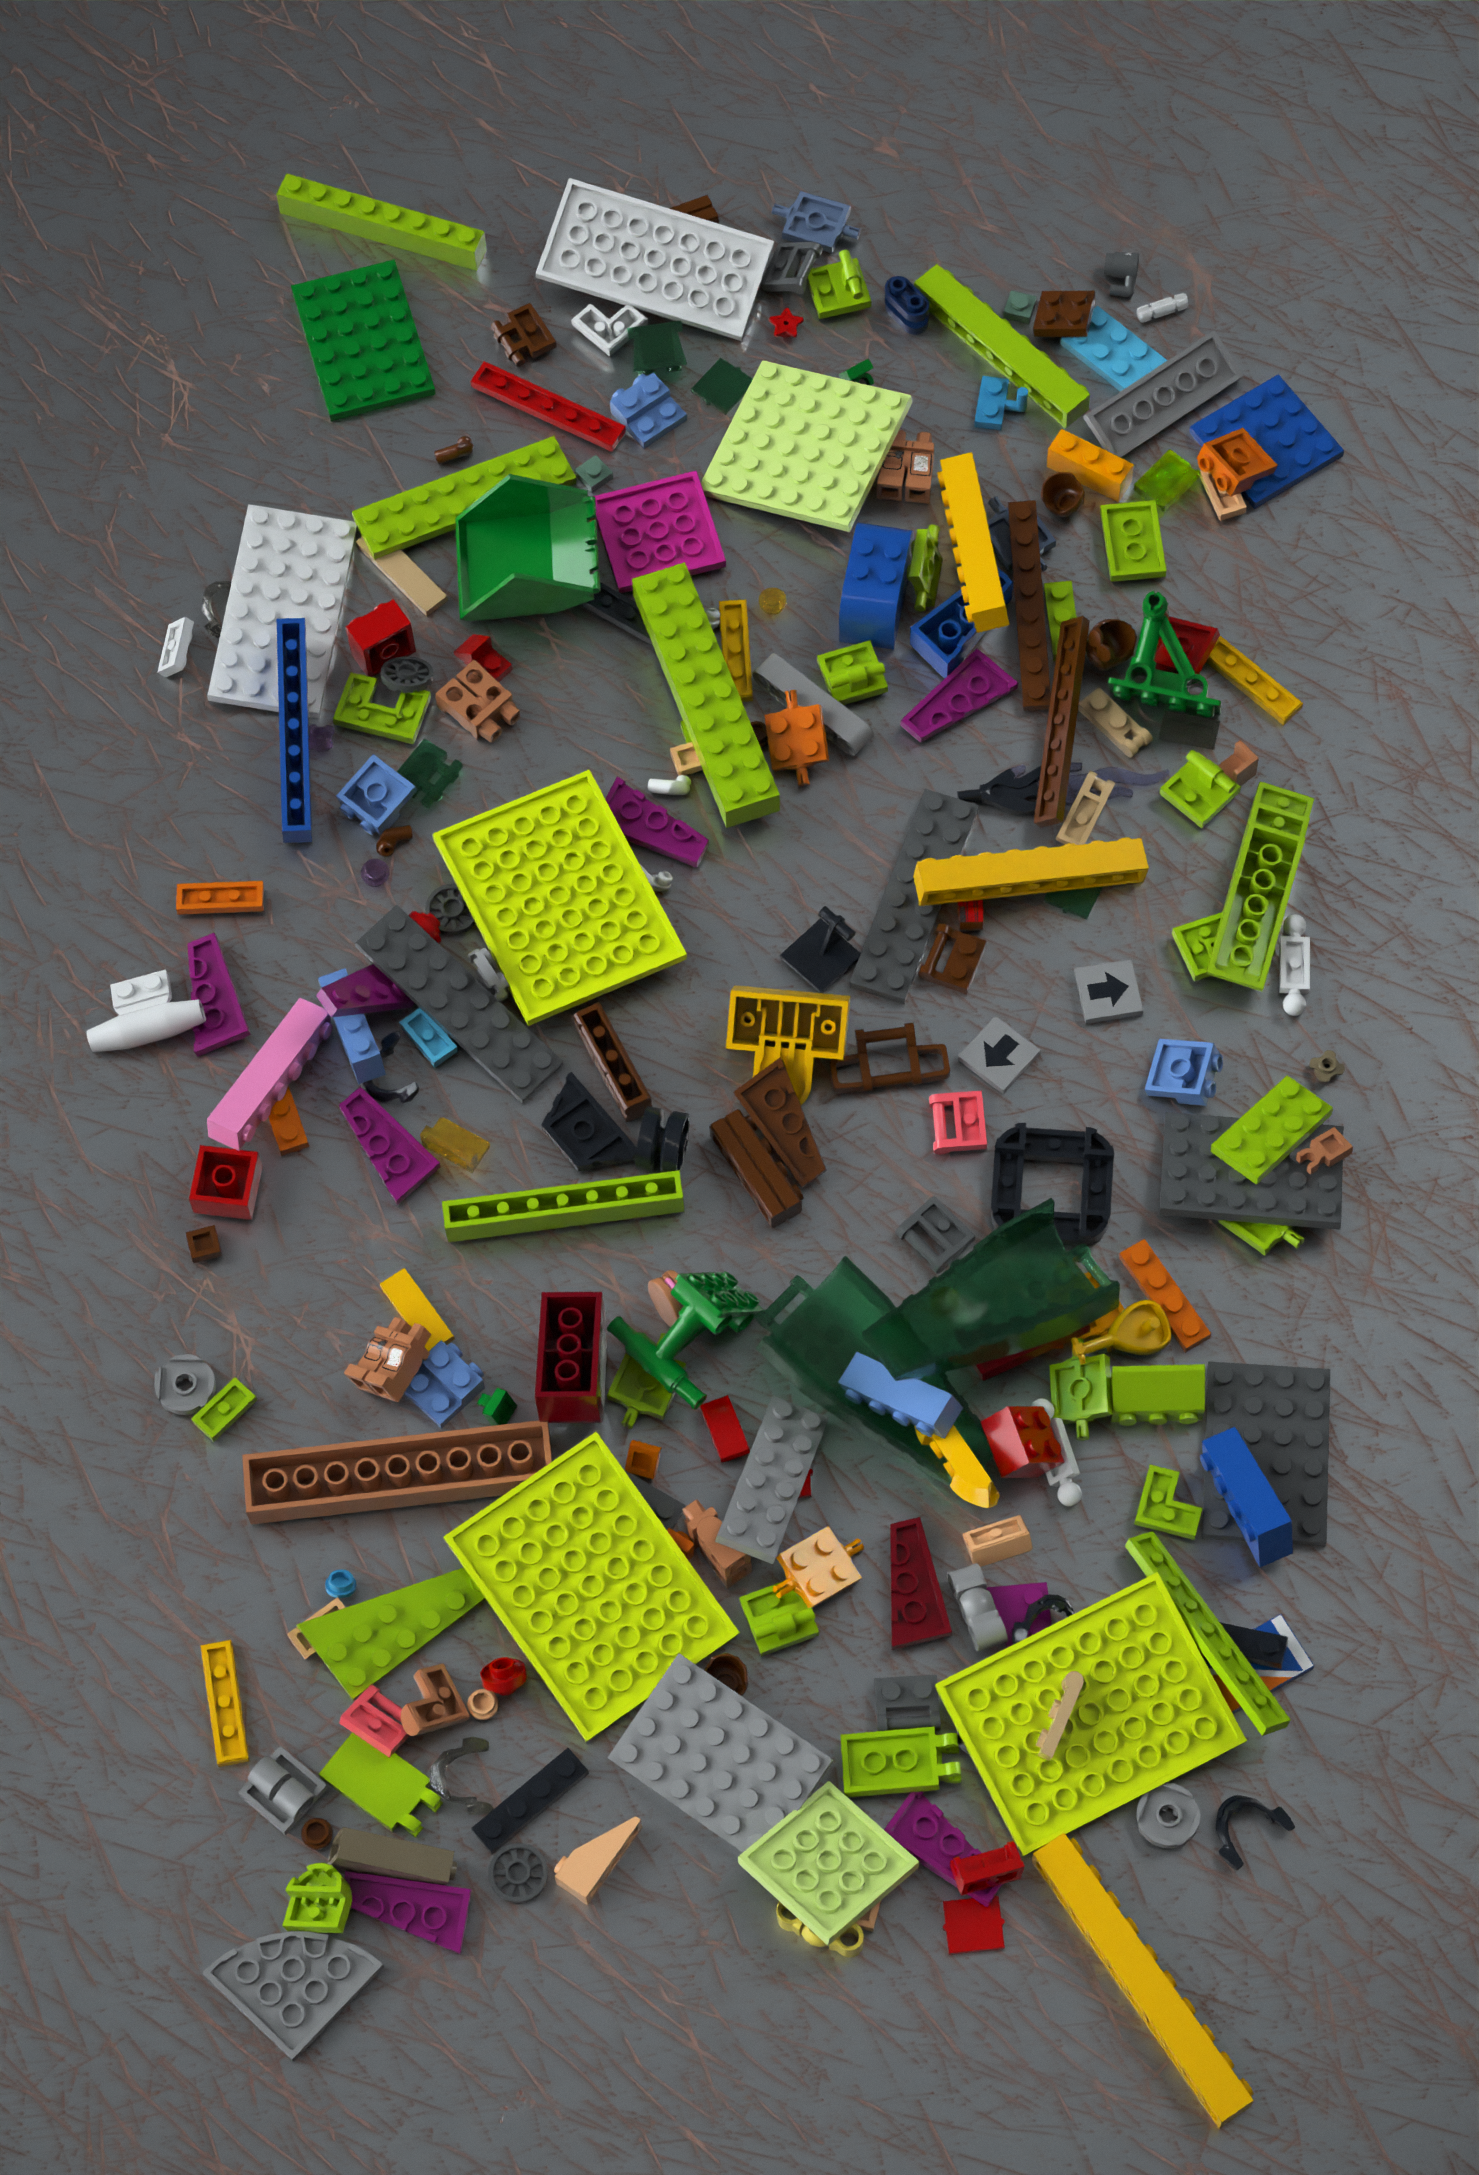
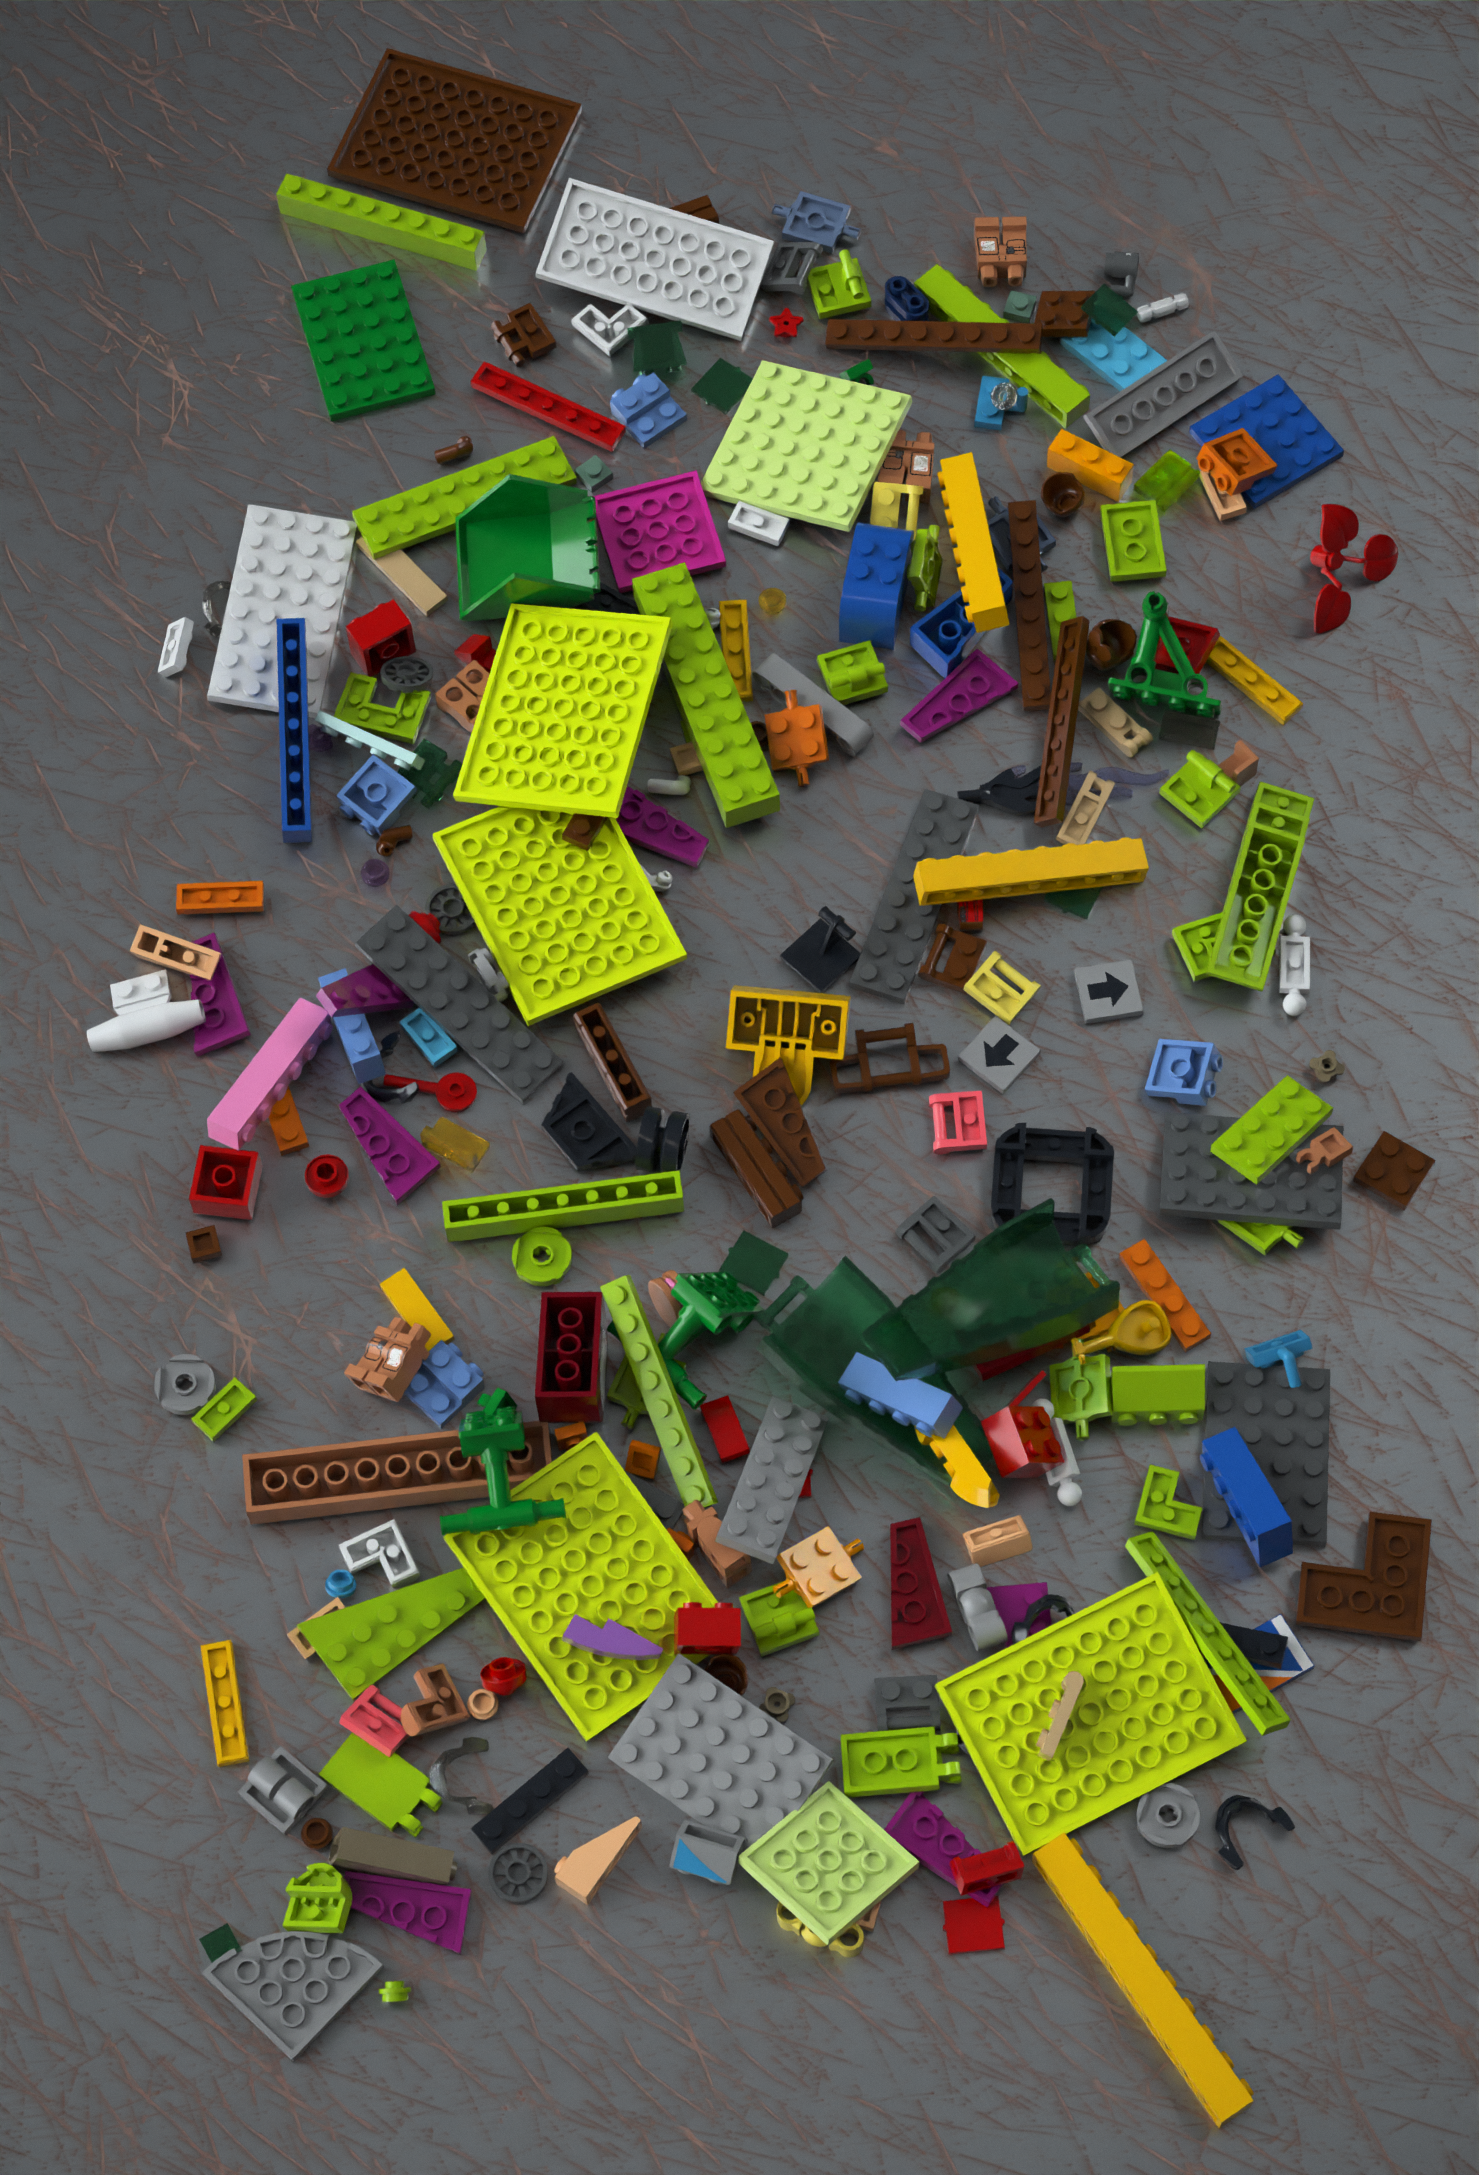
none -> light nougat slope [130,924,221,981]
none -> clear green plate [199,1923,242,1963]
none -> red plate [305,1154,349,1198]
none -> light aqua plate [315,710,425,771]
none -> reddish brown plate [327,48,582,233]
none -> white brick [339,1519,420,1589]
none -> lime plate [379,1981,411,2002]
none -> red piece [383,1072,477,1112]
none -> green plate [440,1406,566,1535]
none -> neon yellow plate [453,603,673,818]
none -> lime plate [512,1226,572,1286]
none -> orange plate [554,1422,588,1451]
none -> reddish brown plate [562,814,608,851]
none -> medium lavender slope [562,1614,663,1660]
none -> lime plate [600,1275,719,1508]
none -> light grey brick [669,1820,745,1885]
none -> red brick [674,1602,741,1655]
none -> clear green piece [719,1230,789,1296]
none -> white plate [728,501,790,547]
none -> dark tan plate [759,1687,795,1723]
none -> reddish brown plate [825,319,1043,354]
none -> light yellow plate [870,481,924,540]
none -> light yellow plate [963,950,1041,1025]
none -> nougat hips [974,216,1027,287]
none -> clear smoke plate [991,383,1018,411]
none -> red piece [1003,1370,1047,1409]
none -> clear green piece [1081,284,1138,337]
none -> dark azure plate [1244,1330,1313,1388]
none -> reddish brown plate [1295,1511,1432,1641]
none -> red plant [1310,504,1399,633]
none -> reddish brown plate [1353,1131,1436,1211]

